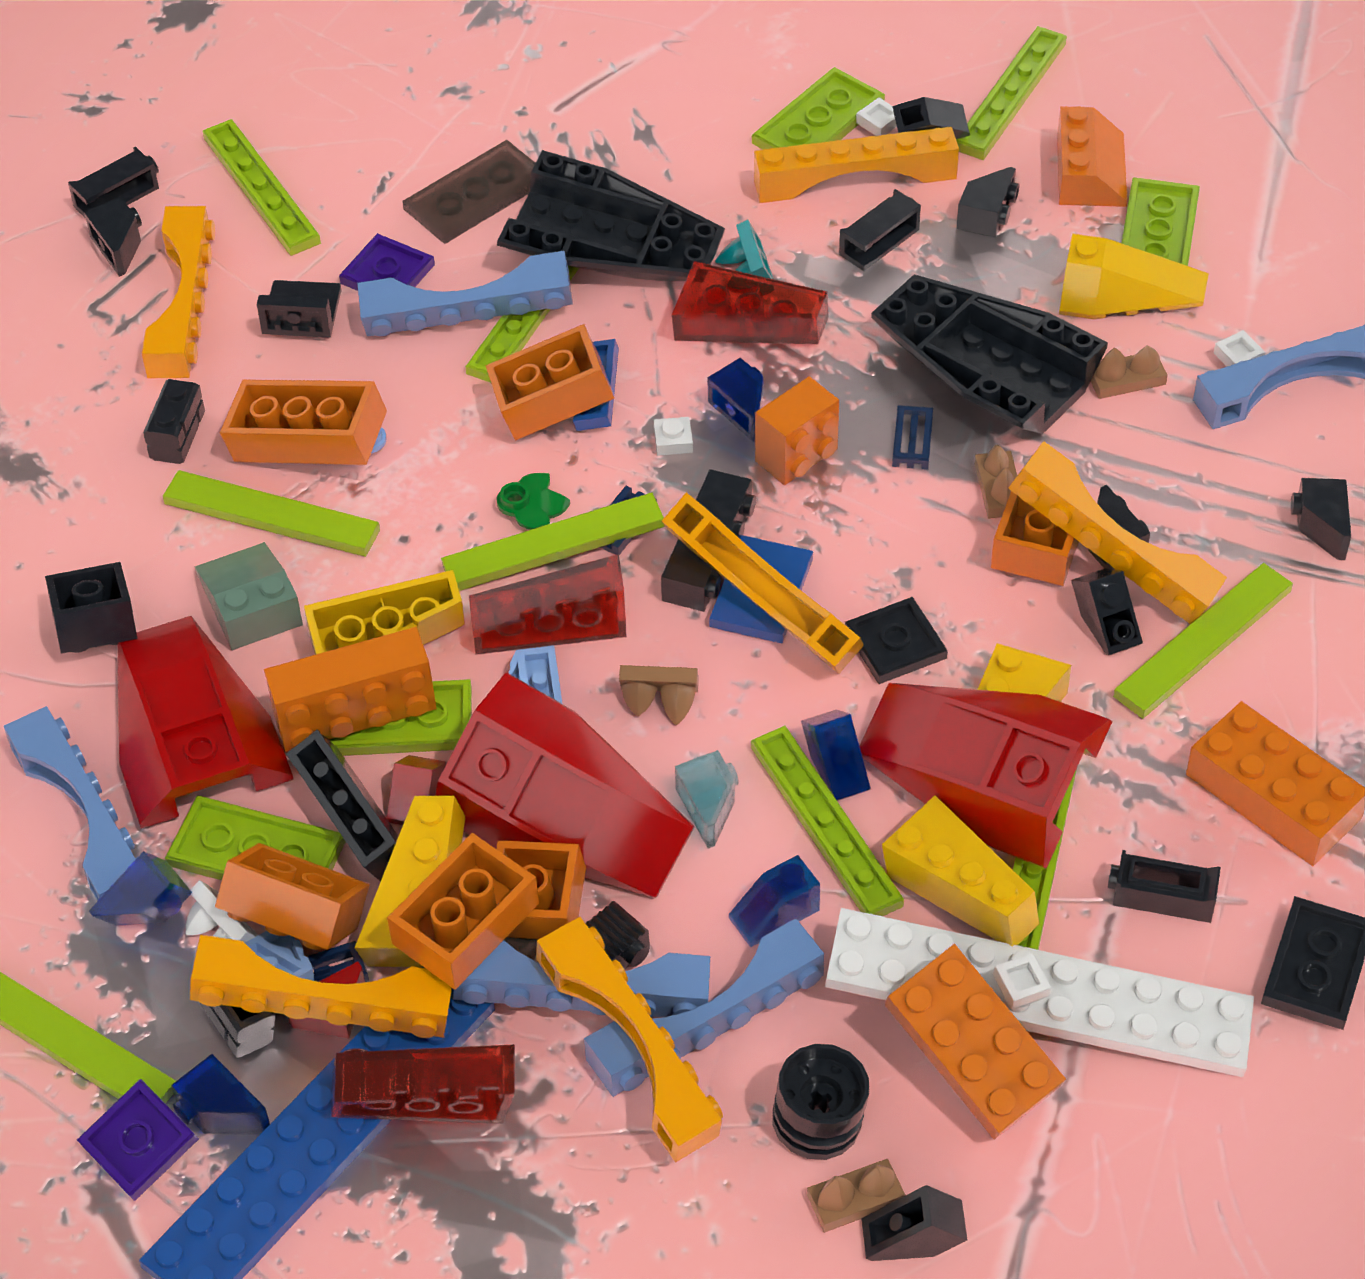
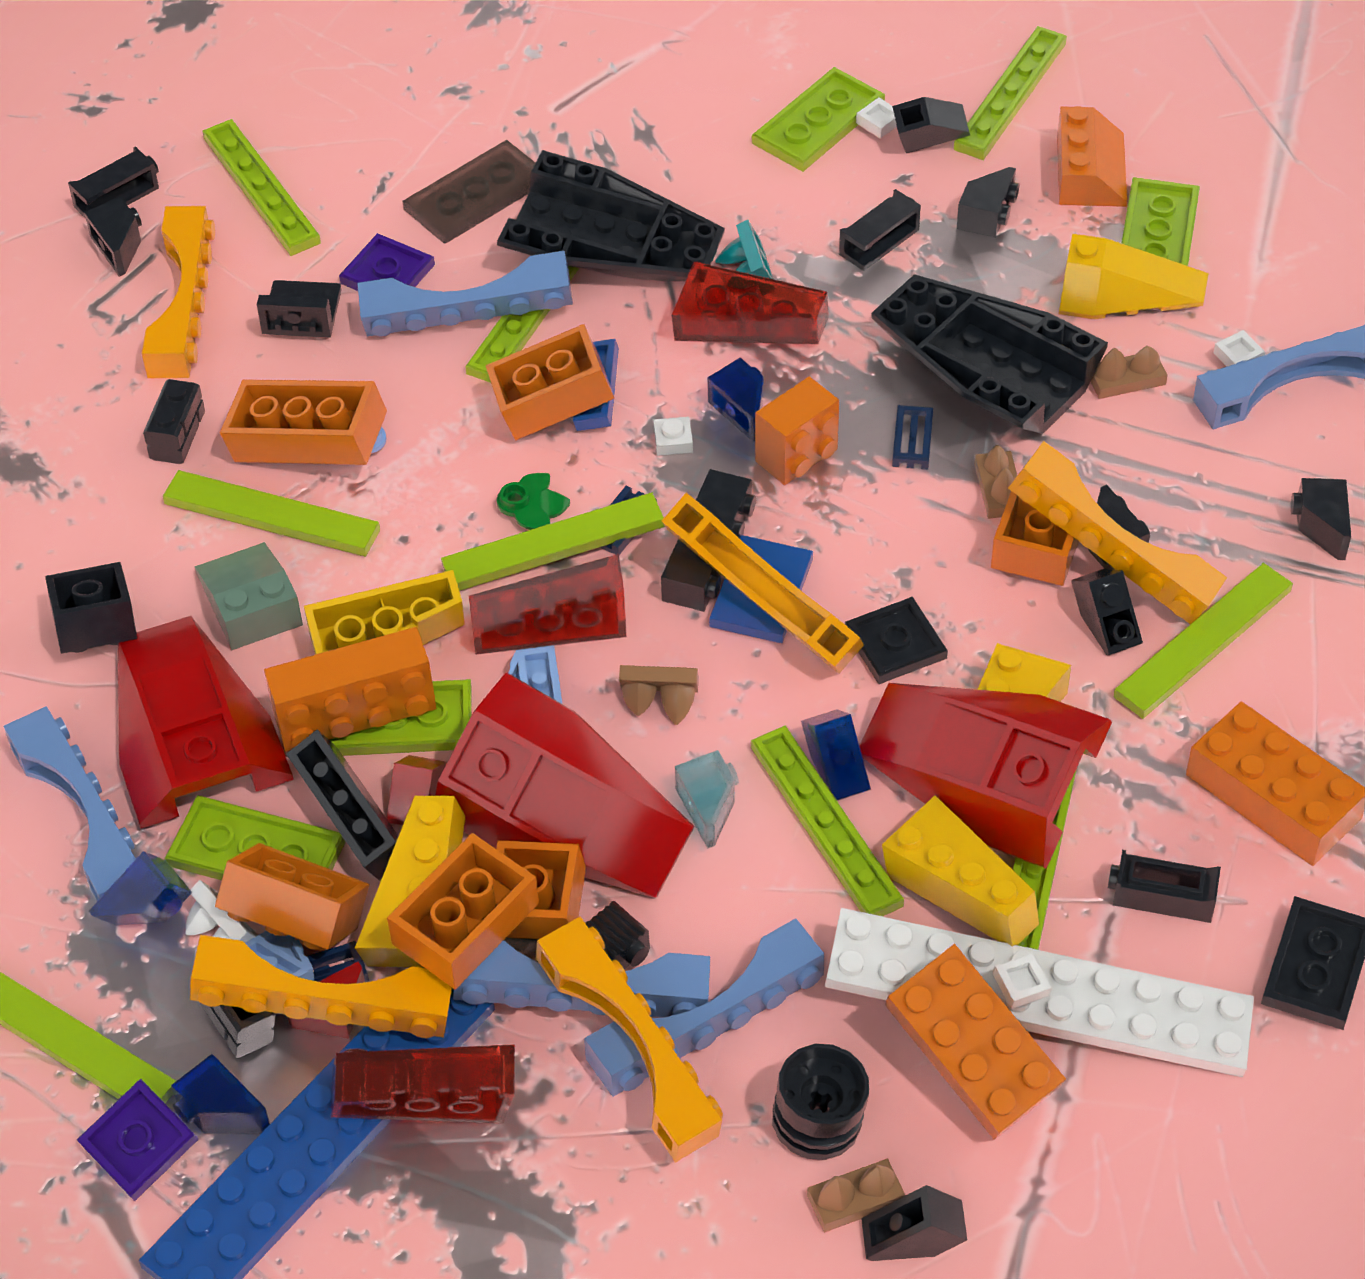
clear blue slope [729,855,820,948] -> none
light orange arch [754,127,959,203] -> none

